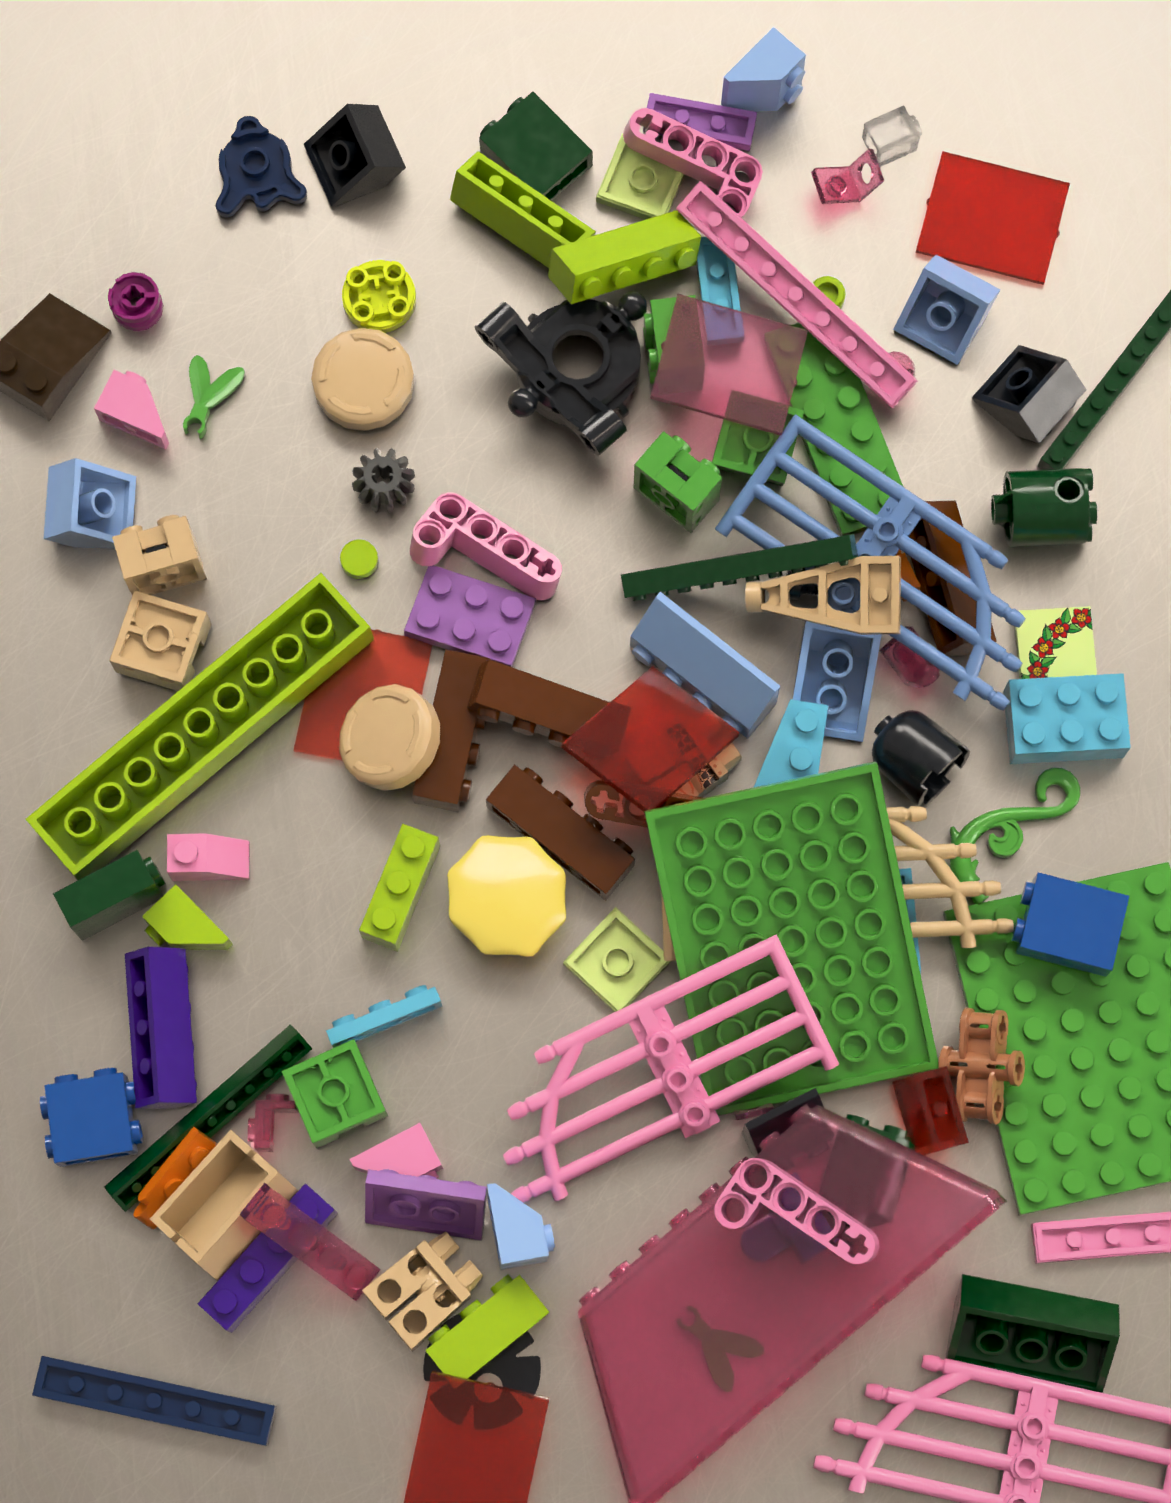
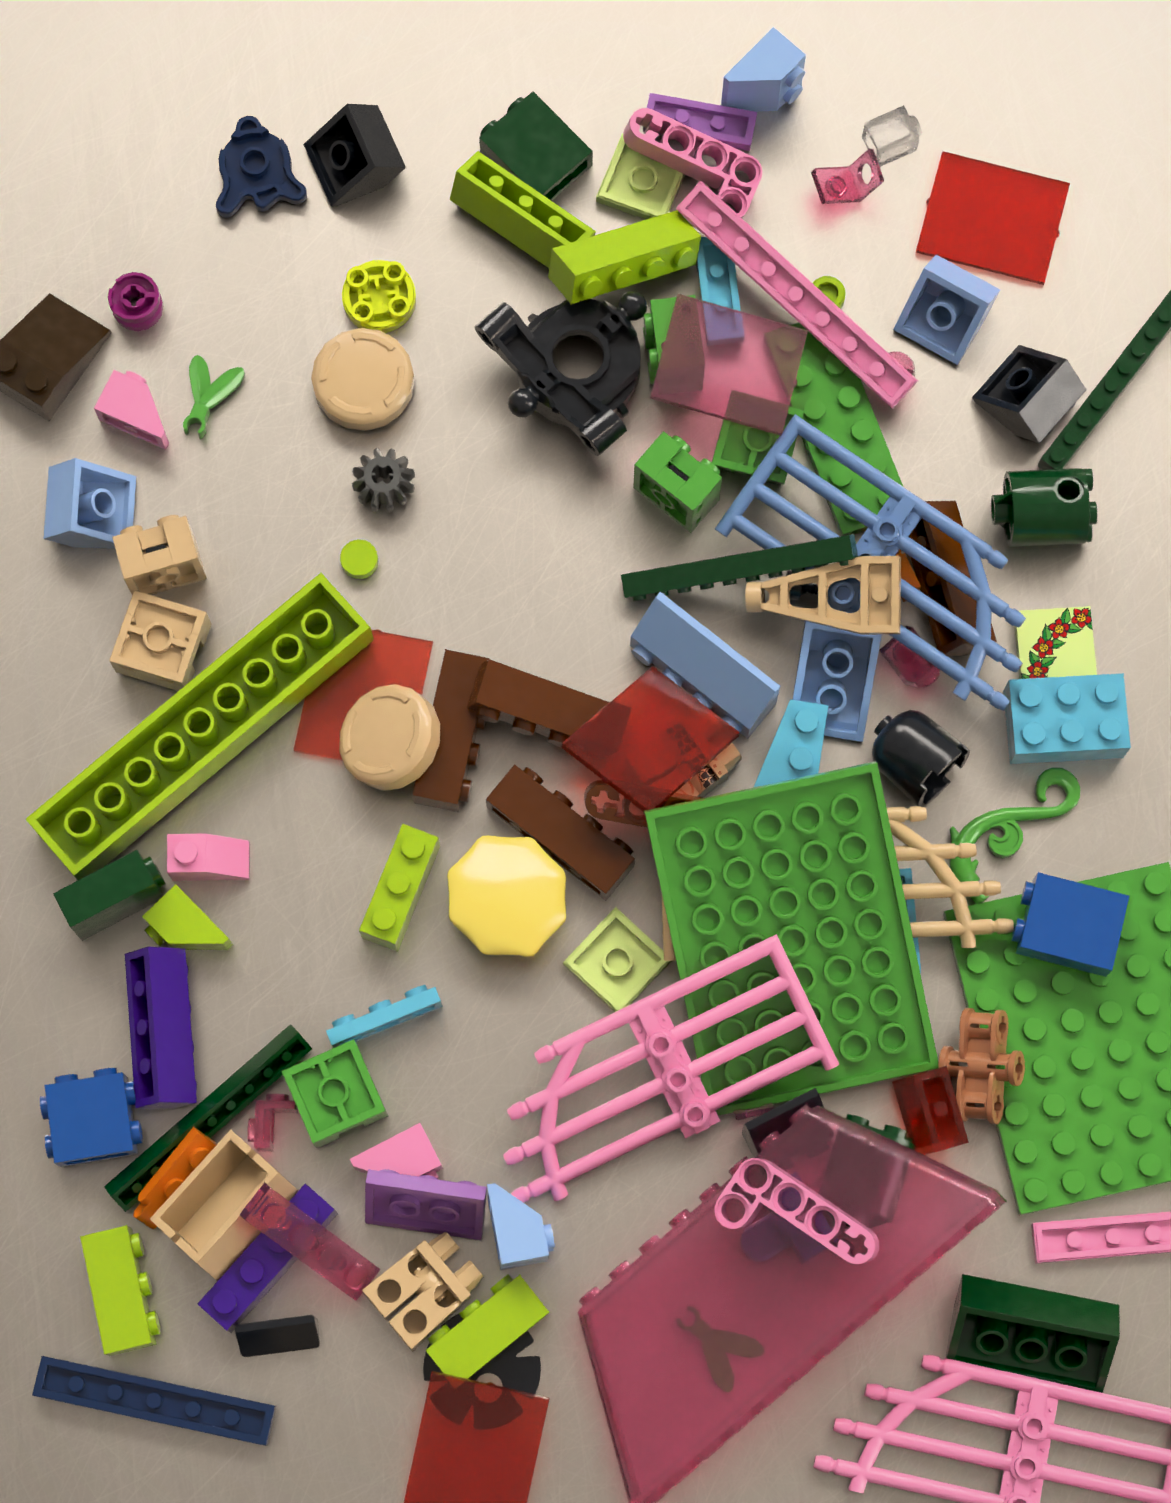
medium lavender plate [404,565,536,667] -> none
bright pink beam [410,492,562,600] -> none
none -> lime brick [80,1225,161,1356]
none -> black slope [235,1315,320,1357]

